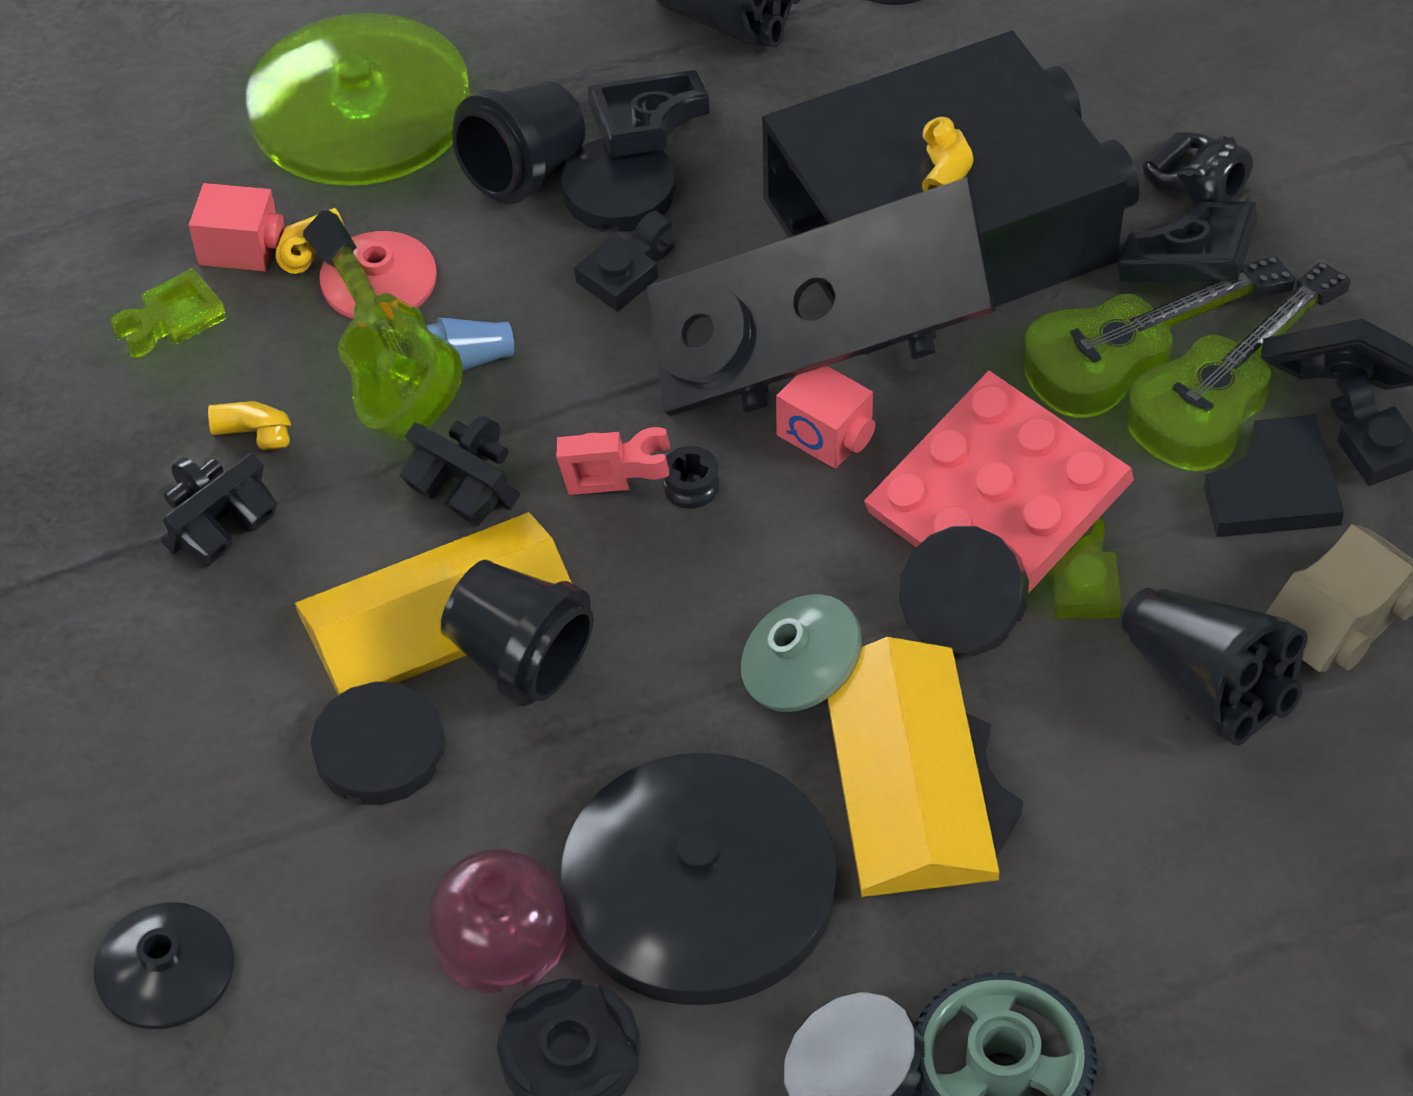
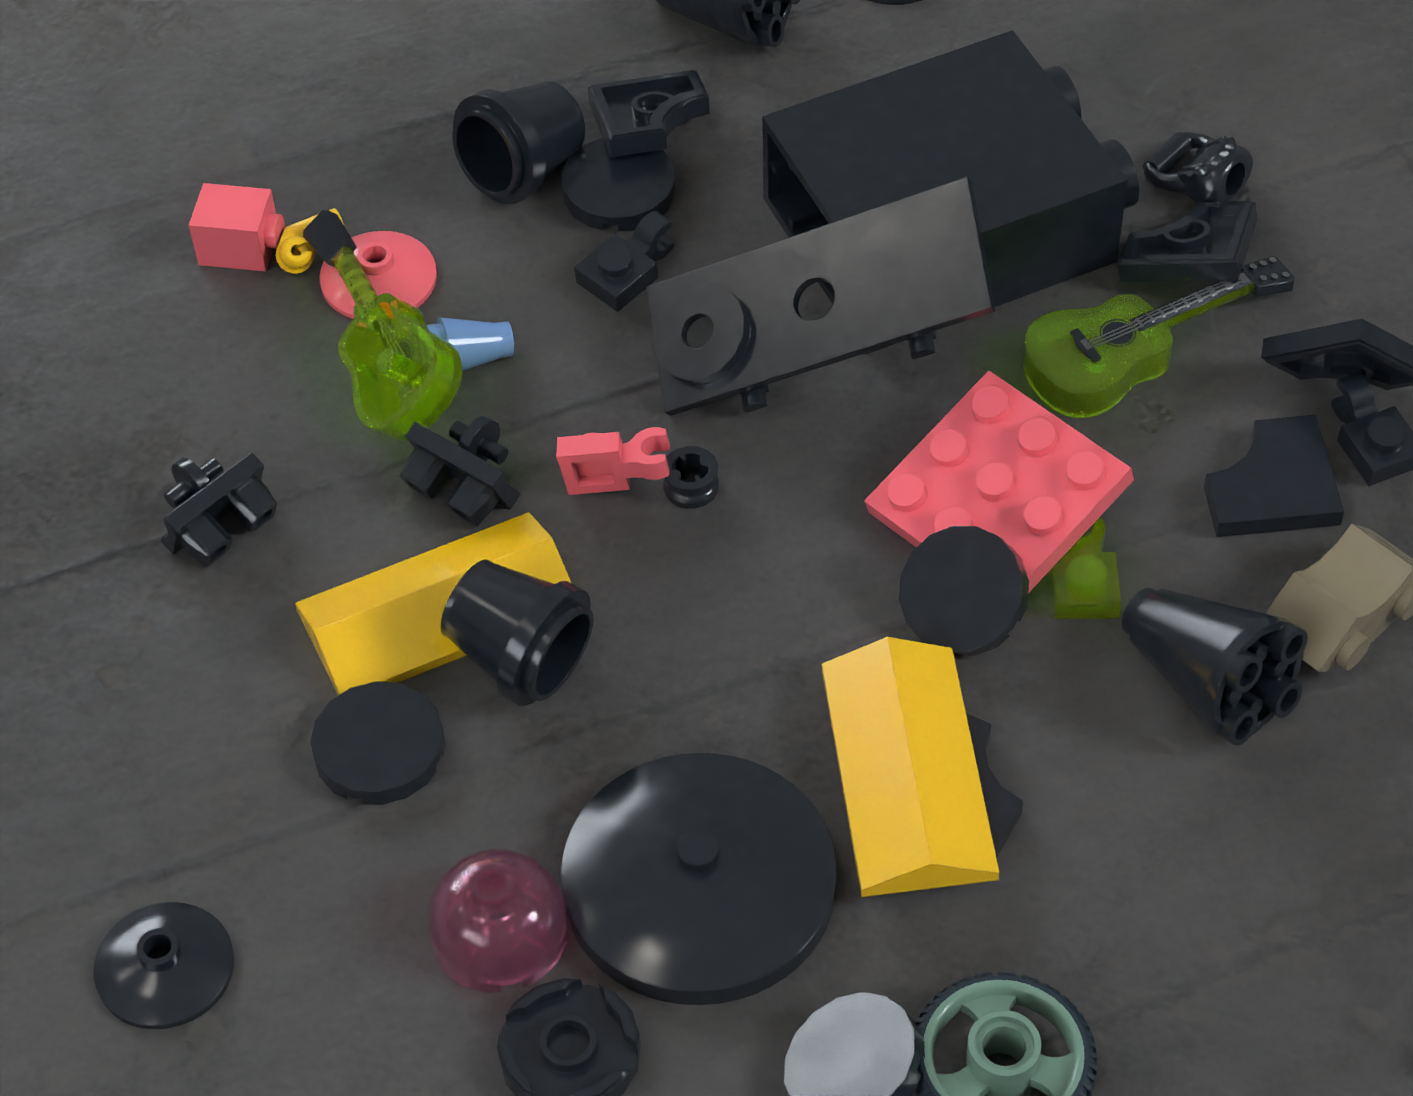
clear neon green plate [110,268,226,358] -> none
yellow arm [208,401,292,451] -> none
clear neon green dish [246,13,471,186] -> none
sand green dish [741,594,862,712] -> none
coral brick [776,366,875,469] -> none
yellow arm [922,117,974,191] -> none
clear neon green piece [1126,262,1351,471] -> none

